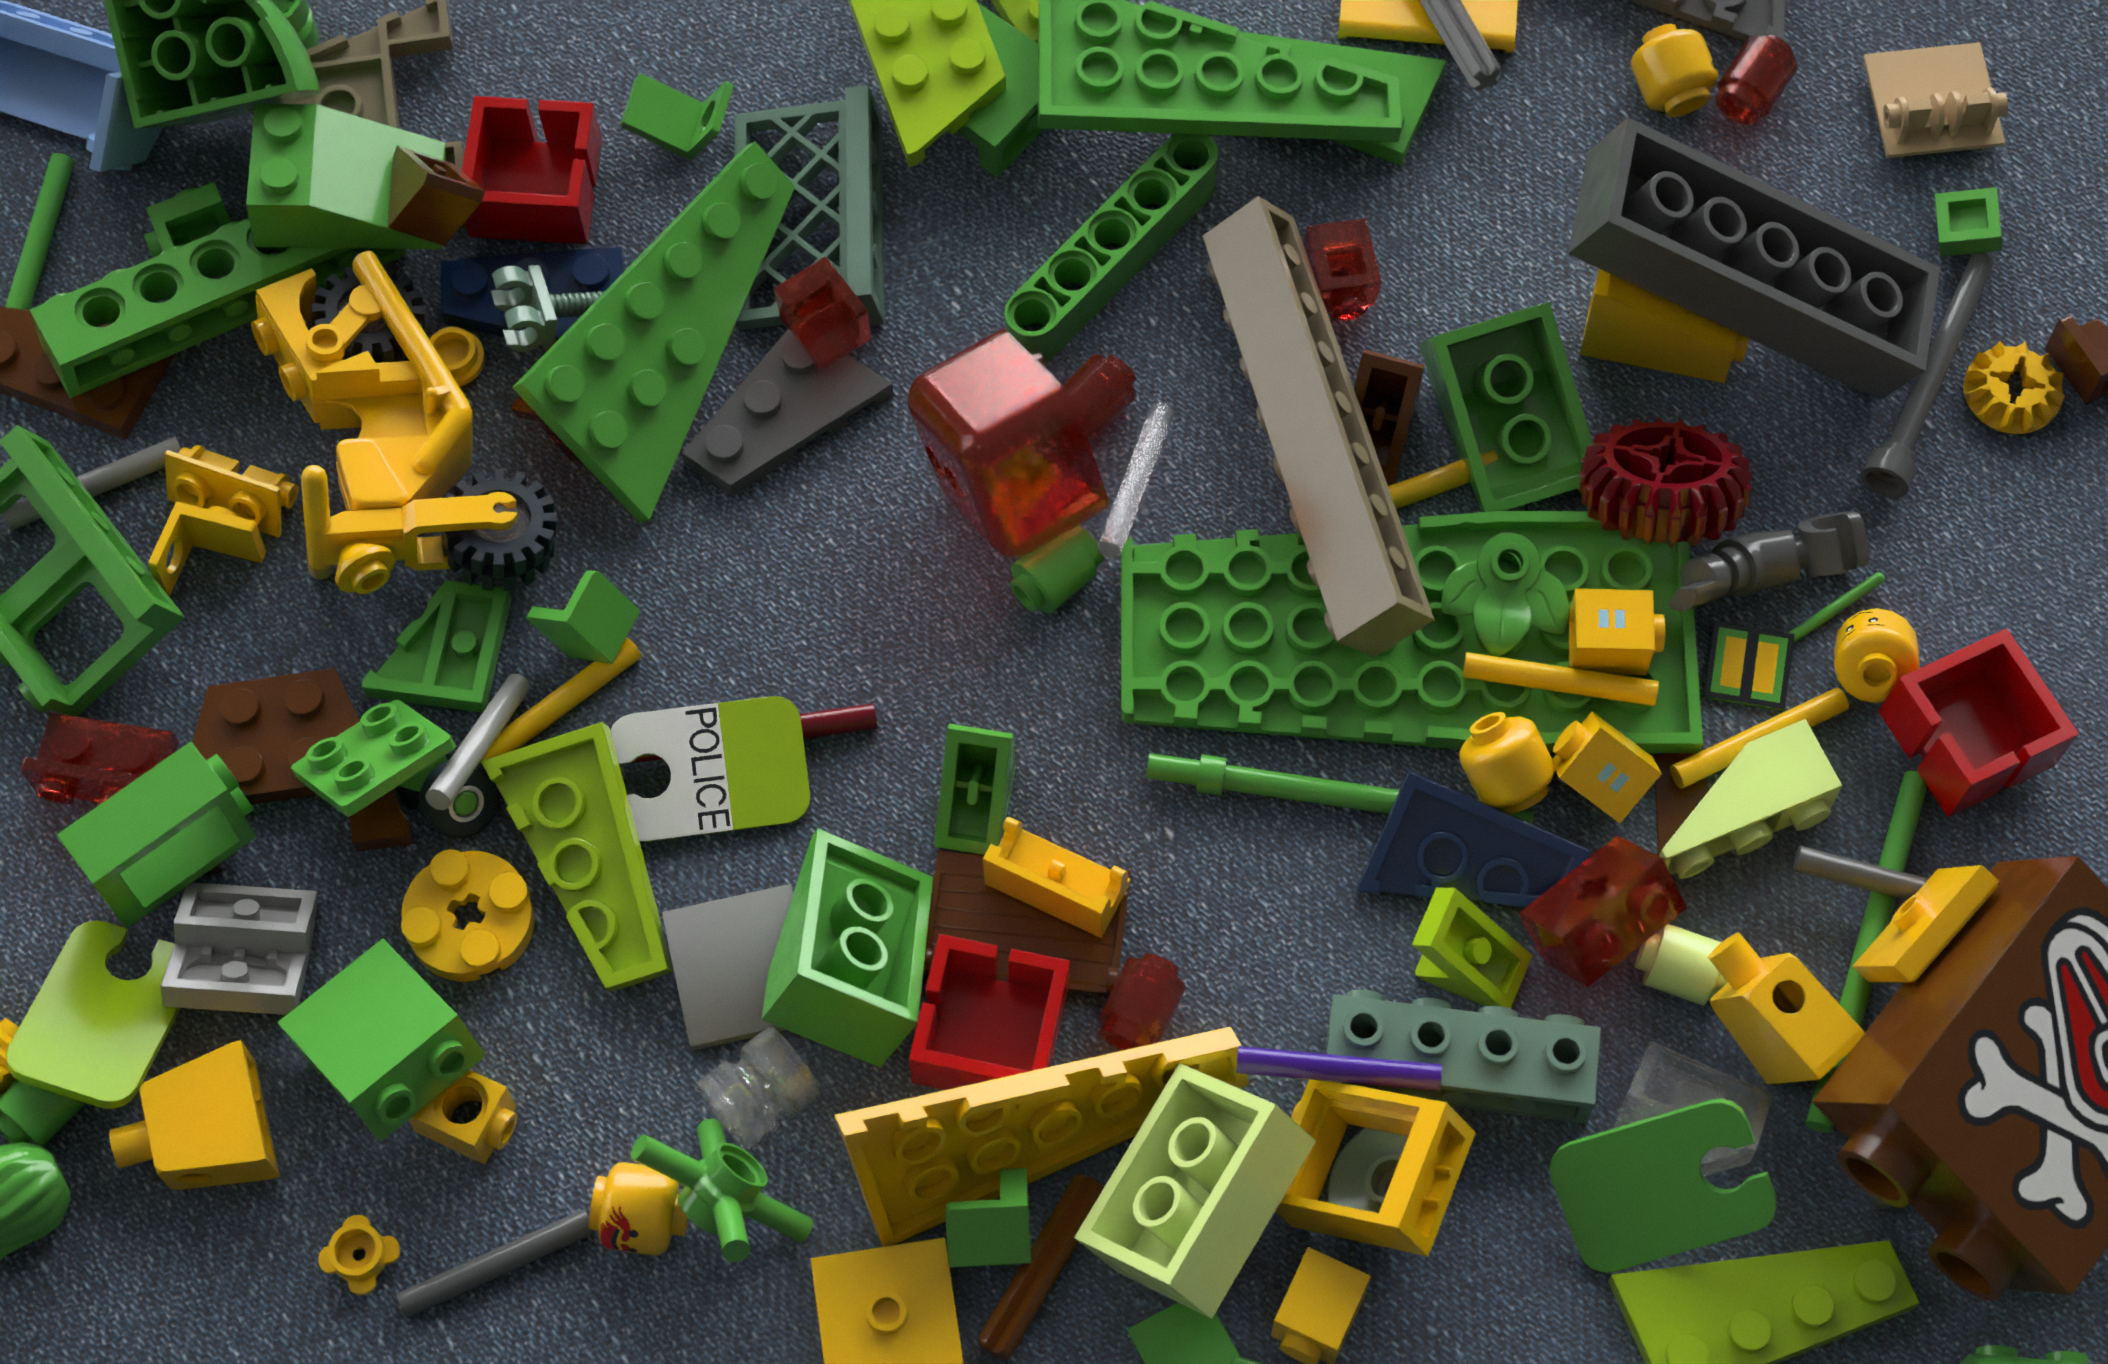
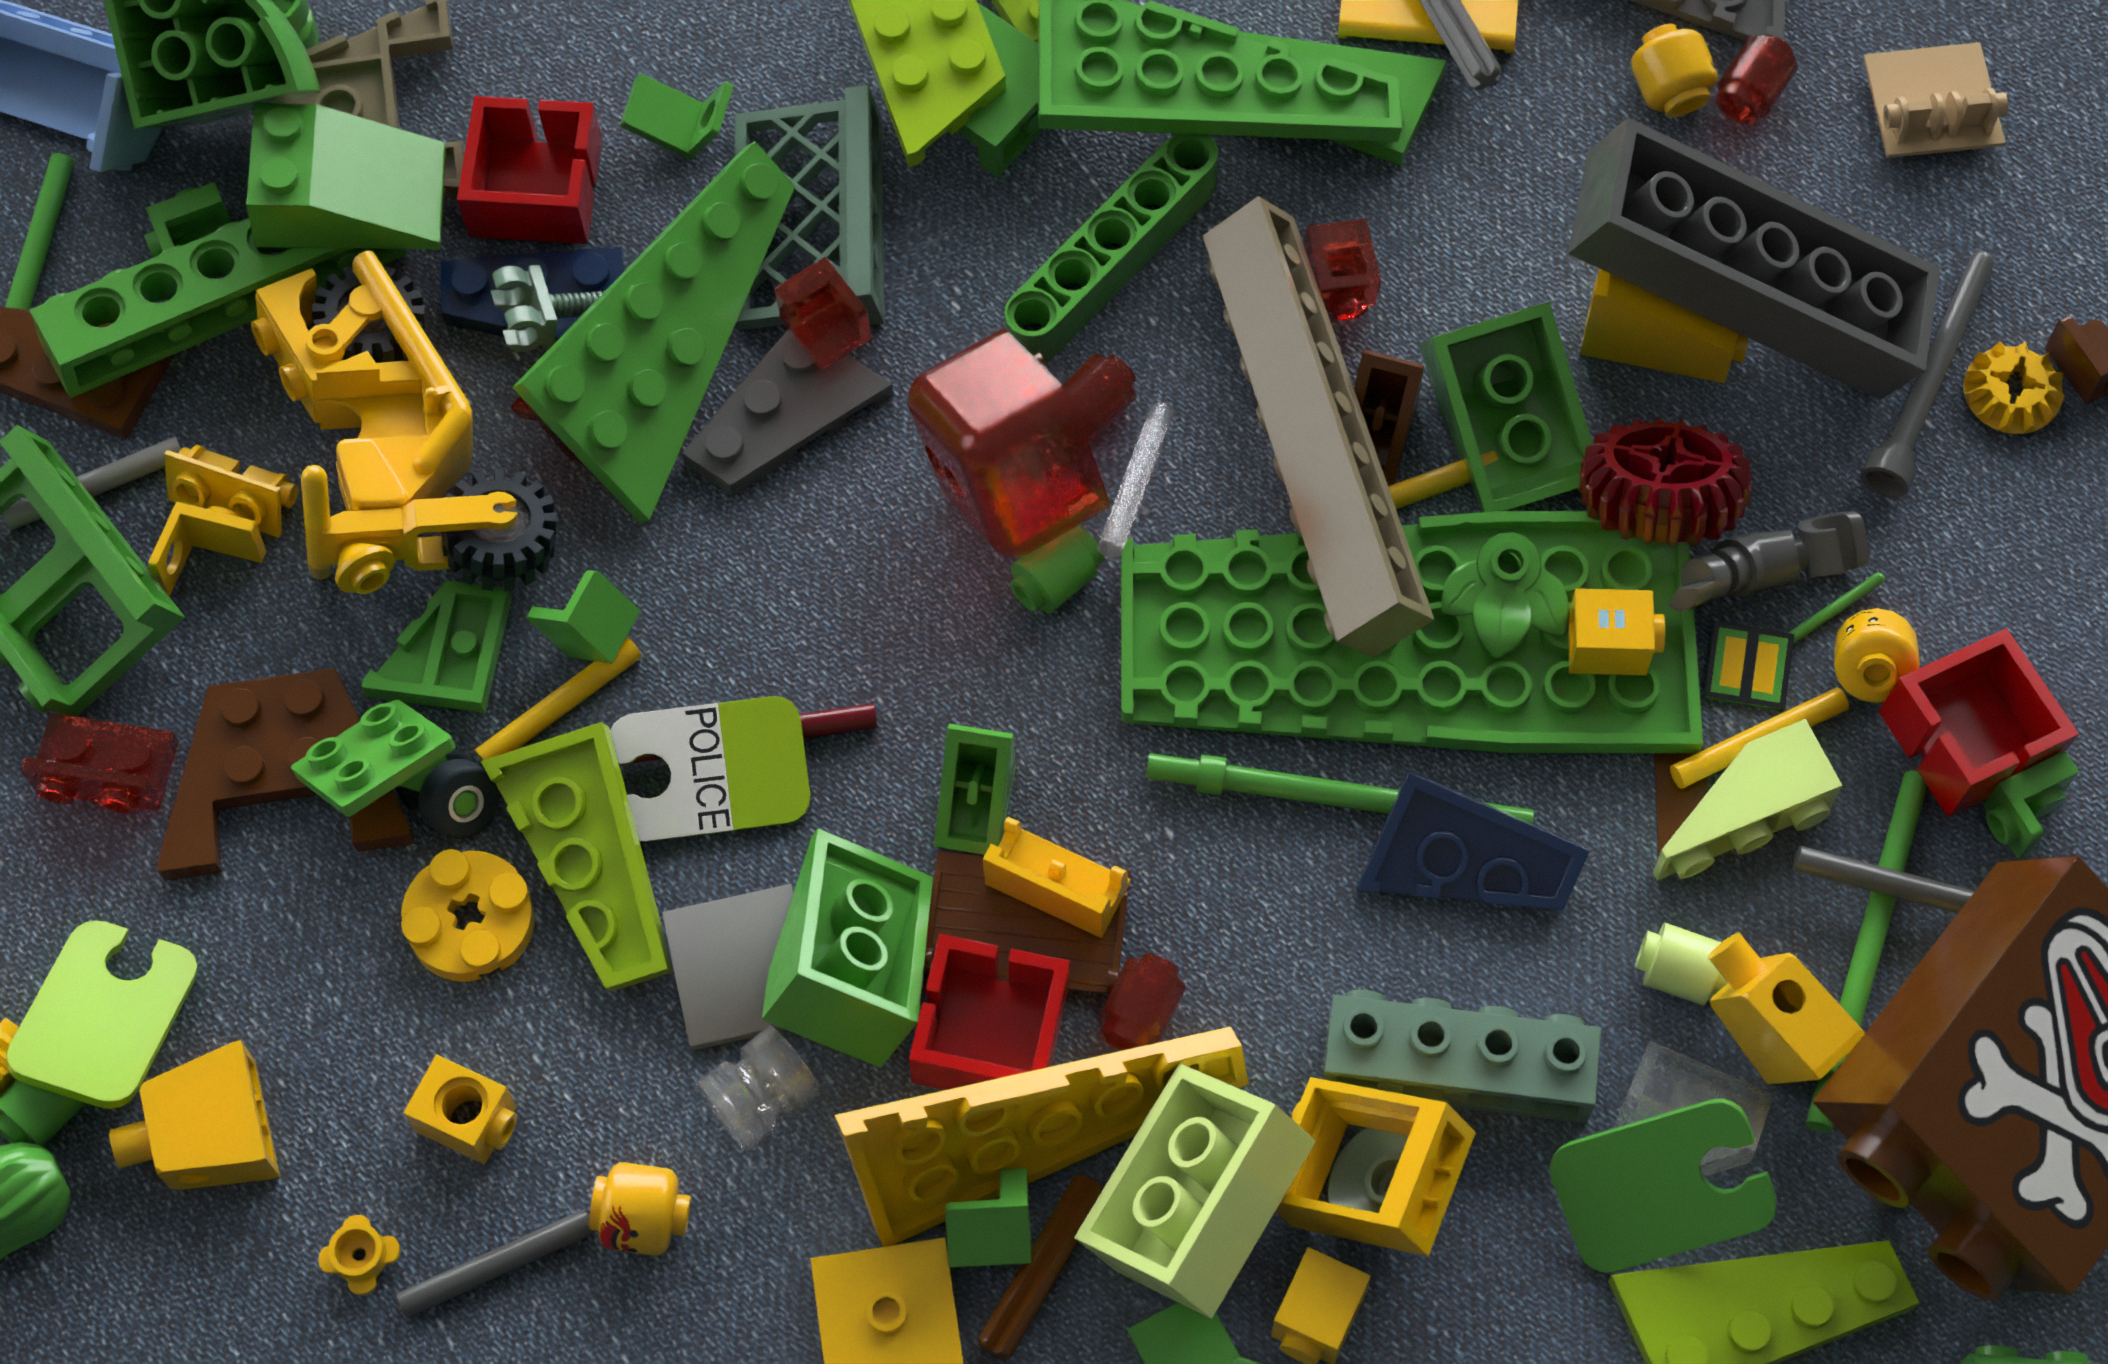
bright green window [57,741,257,929] -> none
light grey slope [161,882,318,1015] -> none
bright green panel [277,938,485,1140] -> none
reddish brown slope [388,145,485,246] -> none
light grey bar [426,674,530,810] -> none
yellow plate [429,327,485,386] -> none
bright green bar [631,1119,813,1262] -> none
dark purple bar [1236,1046,1442,1091] -> none
lime slope [1412,887,1533,1009] -> none
yellow head [1459,712,1556,813] -> none
yellow bar [1462,652,1659,706] -> none
clear red brick [1519,835,1687,987] -> none
yellow brick [1553,711,1662,823] -> none
yellow plate [1852,865,1999,982] -> none
bright green plate [1935,187,2002,257] -> none
none -> bright green bracket [1983,750,2079,858]

